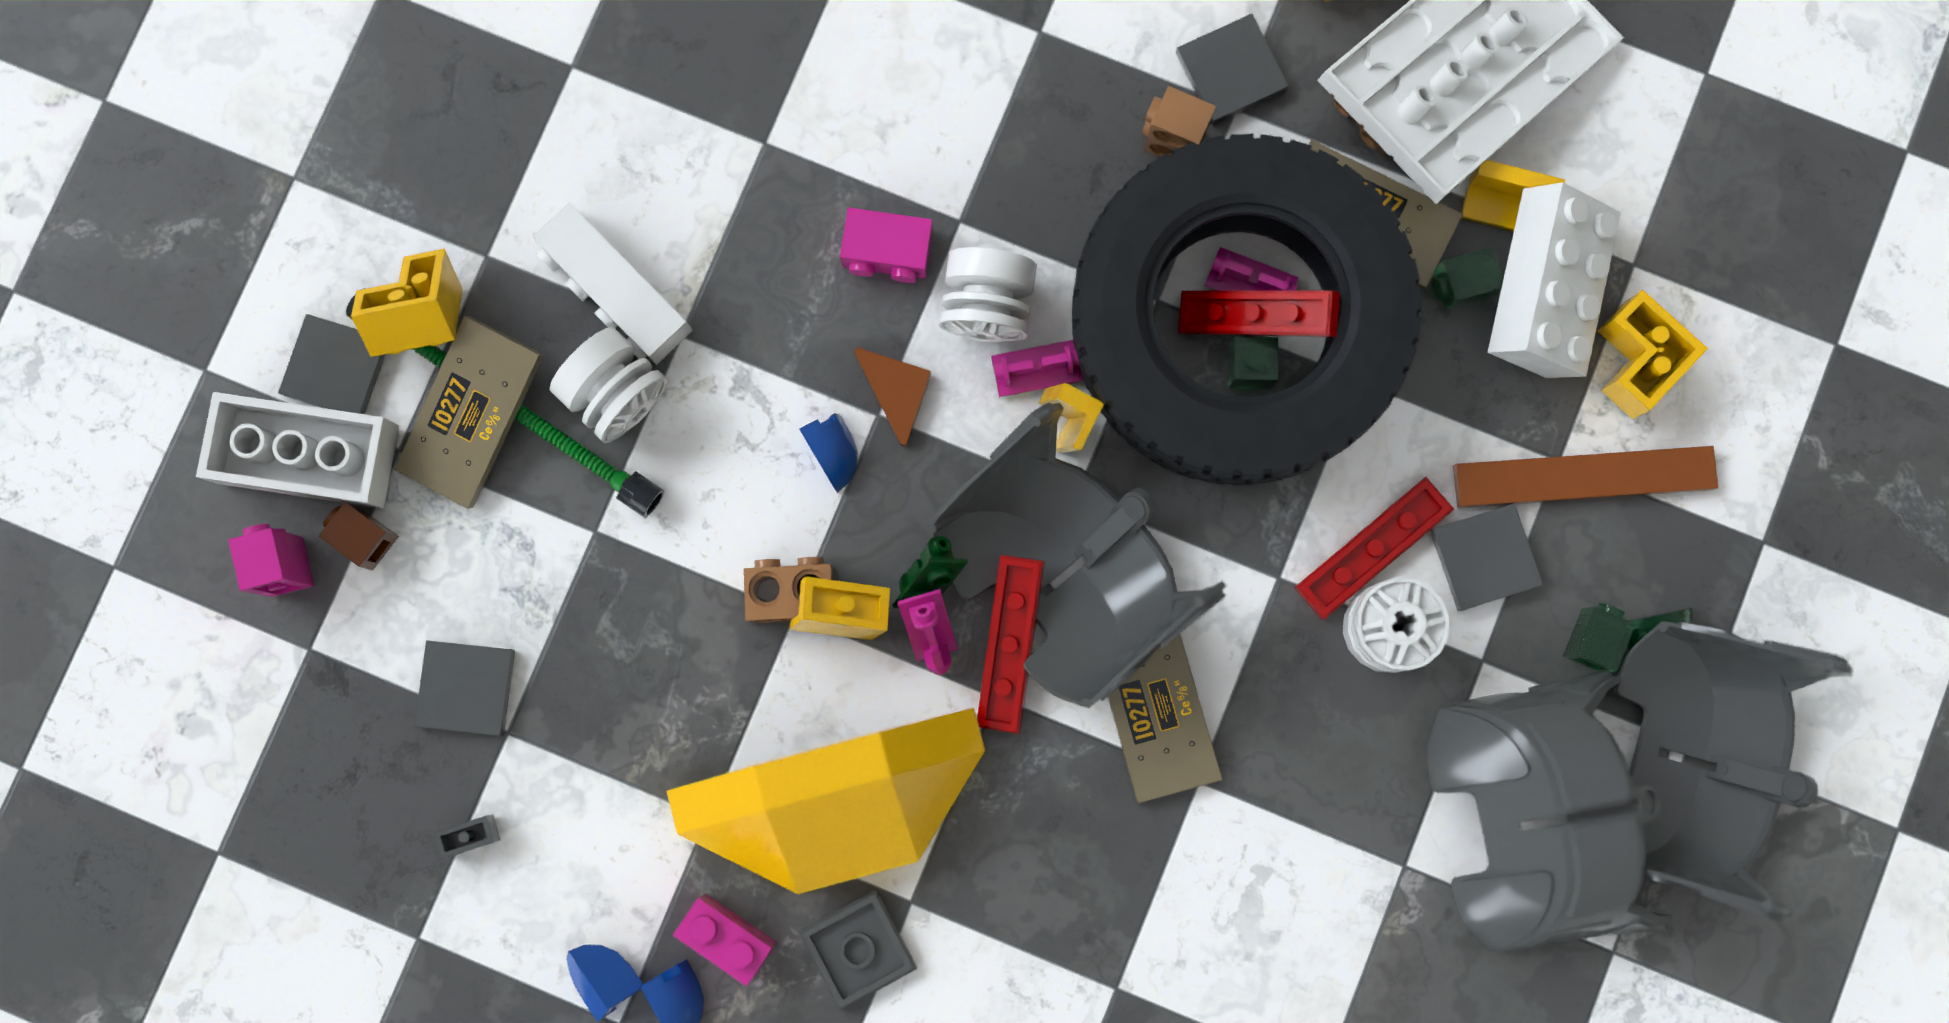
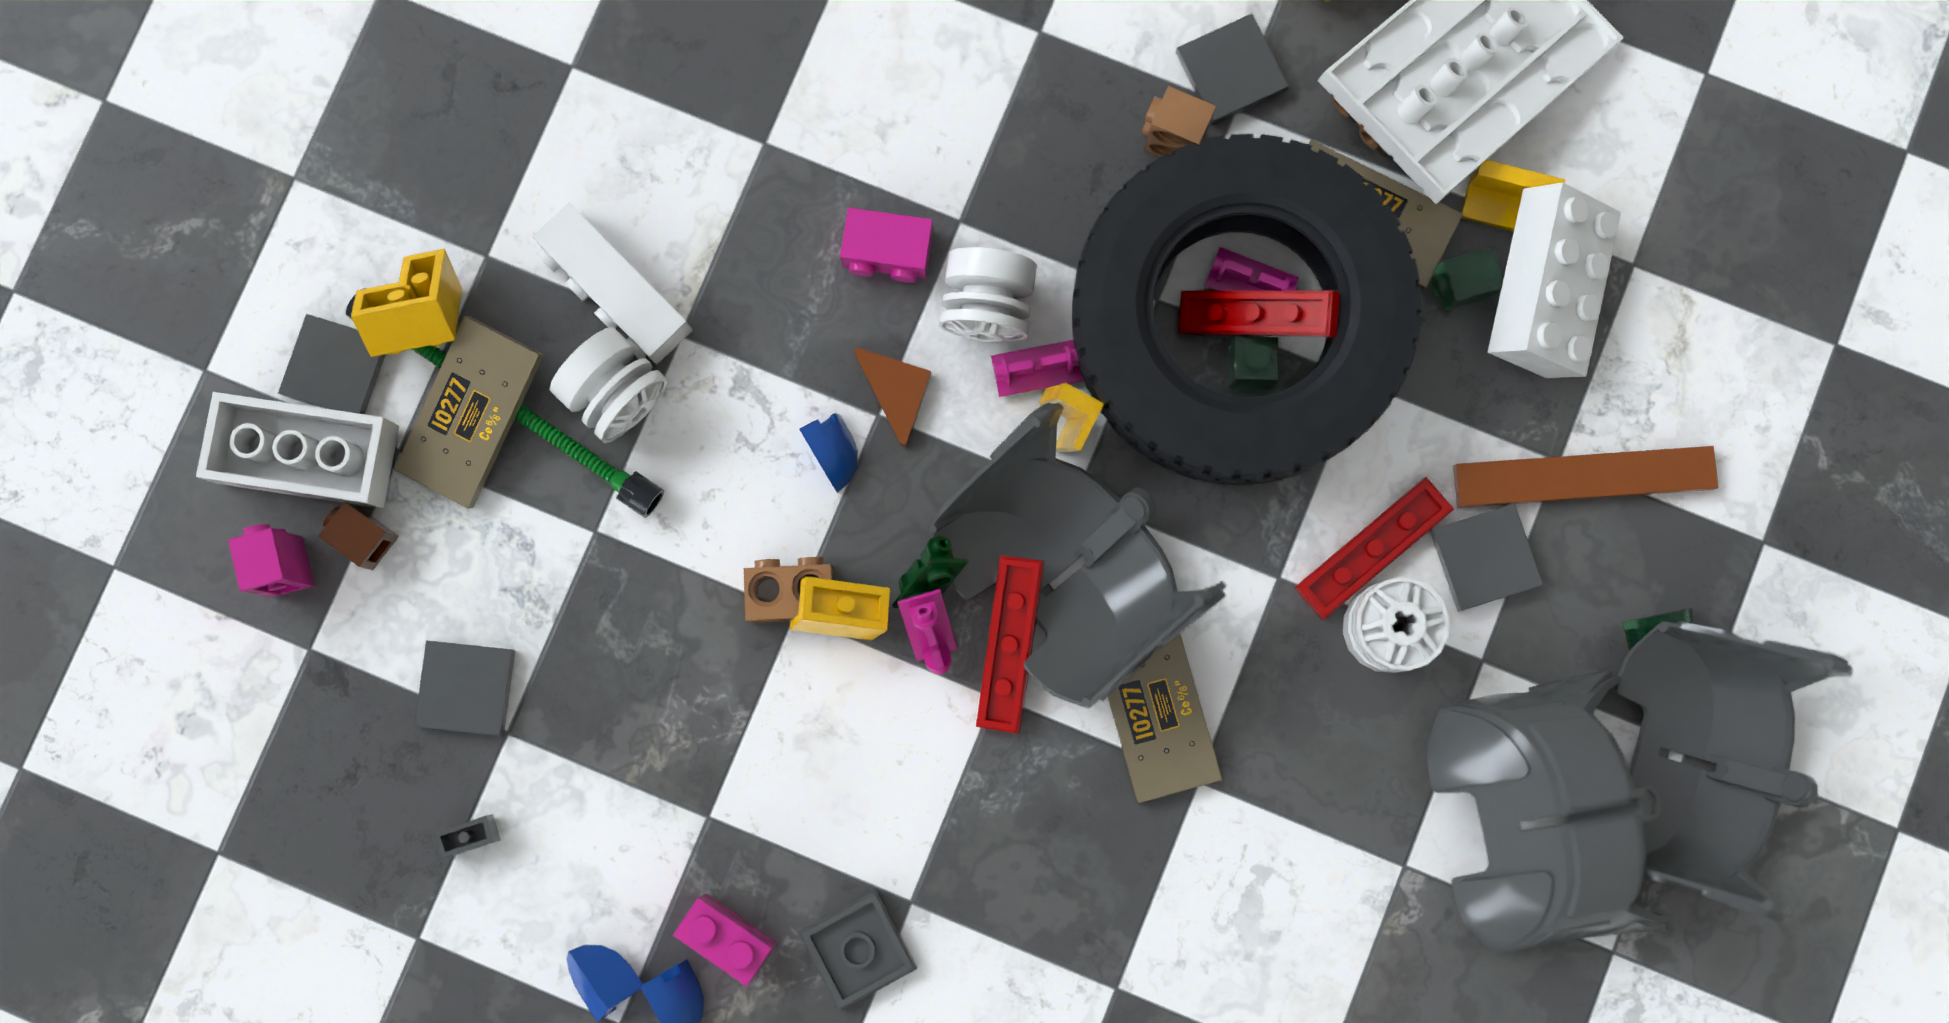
yellow panel [666,708,985,894] -> none
clear green brick [1563,603,1636,673] -> none
yellow brick [1598,289,1708,419] -> none

